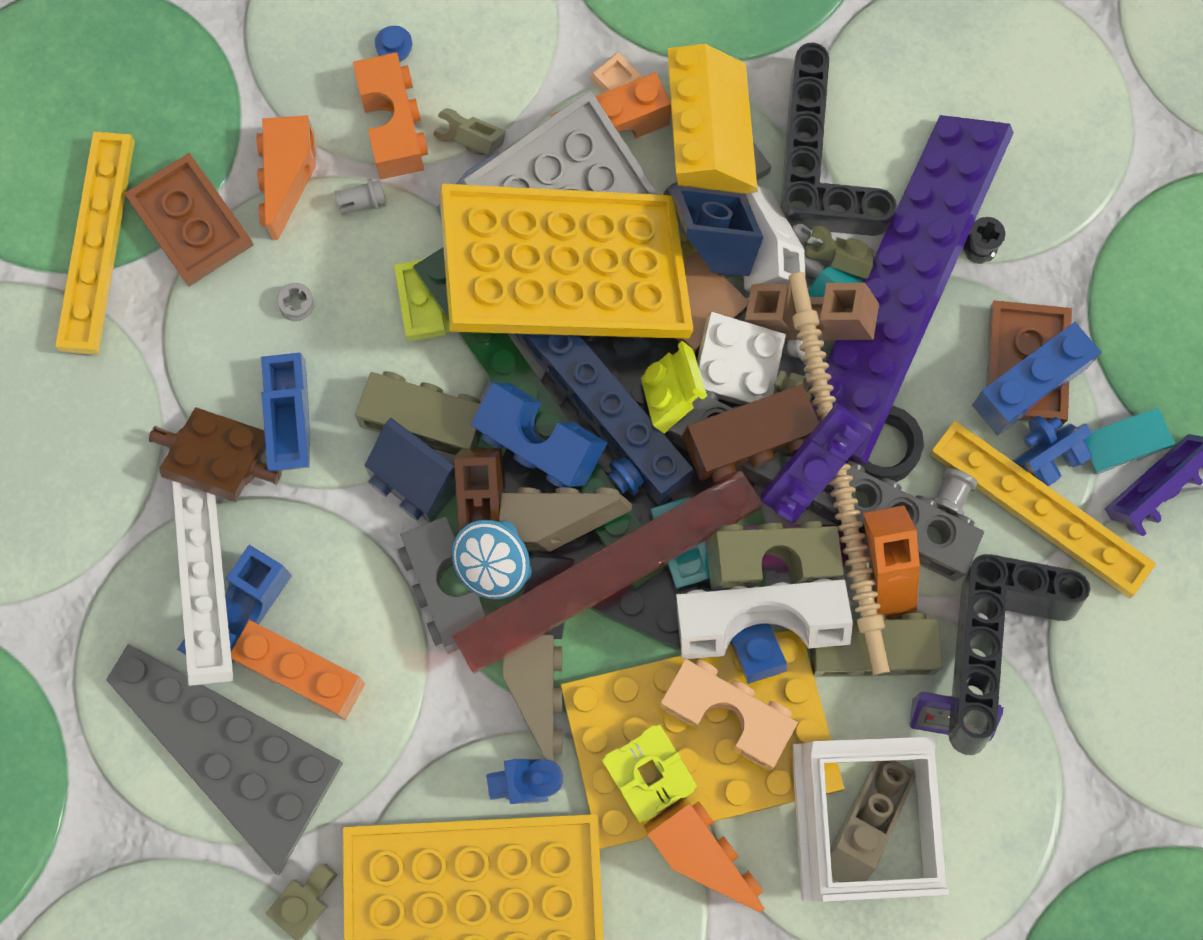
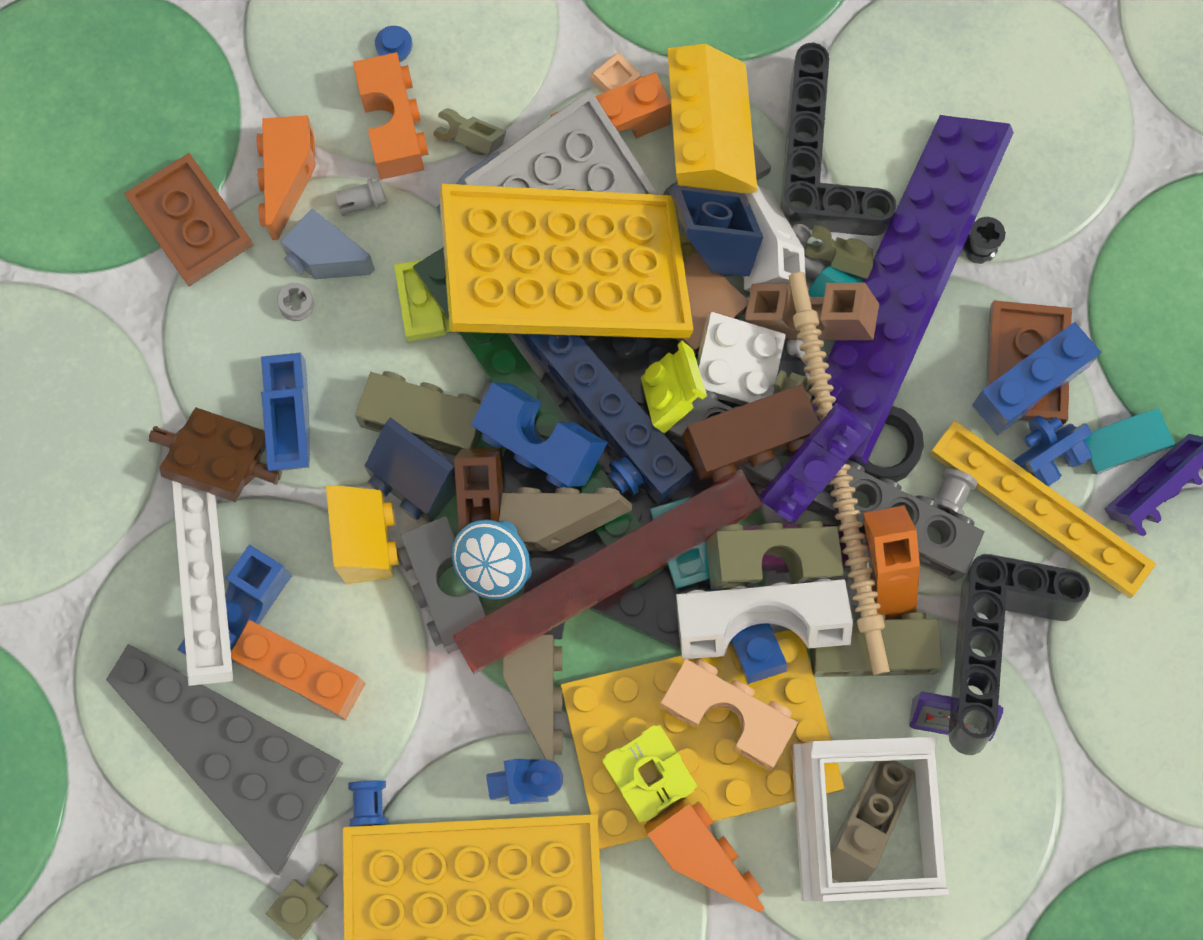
yellow plate [55,131,135,355] -> none
none -> sand blue slope [280,209,375,279]
none -> yellow slope [326,485,400,584]
none -> blue bush [348,780,387,826]

